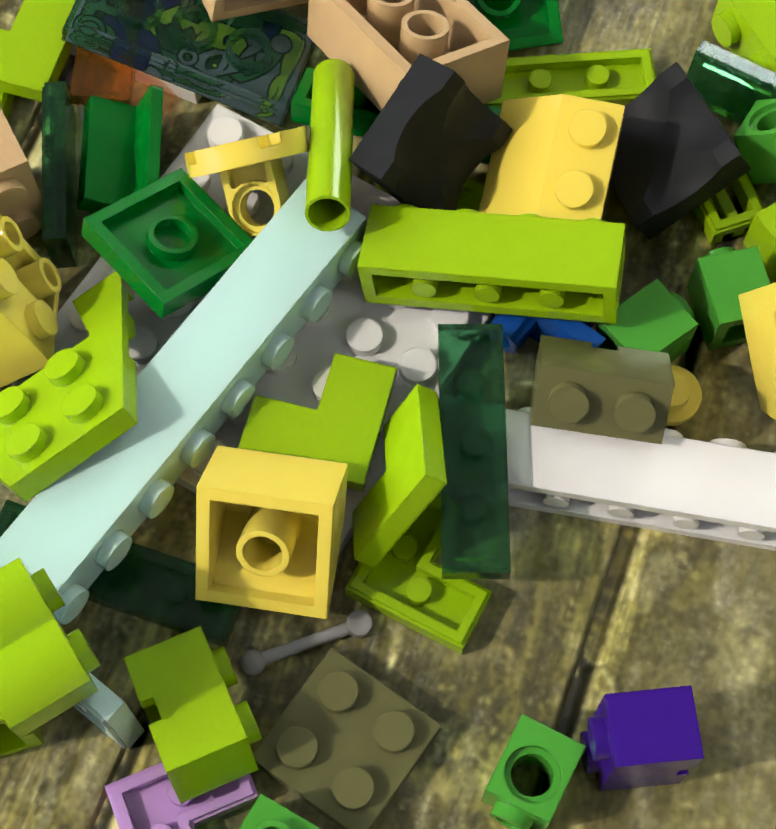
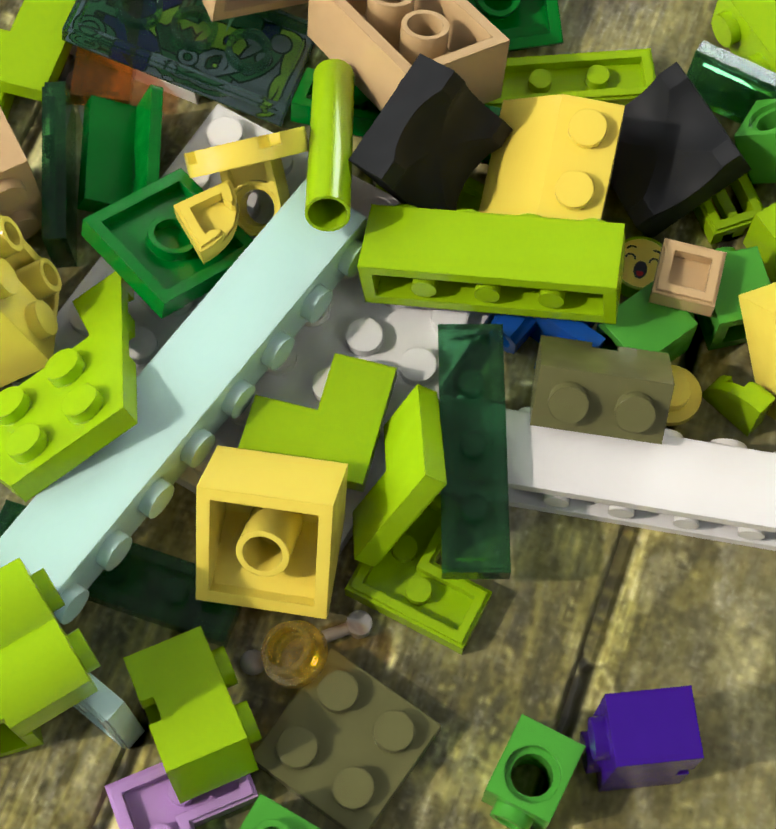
none -> light yellow tile [173,179,239,264]
none -> clear yellow plate [261,620,328,689]
none -> light yellow tile [620,236,662,298]
none -> tan tile [649,238,727,317]
none -> lime tile [702,375,776,437]

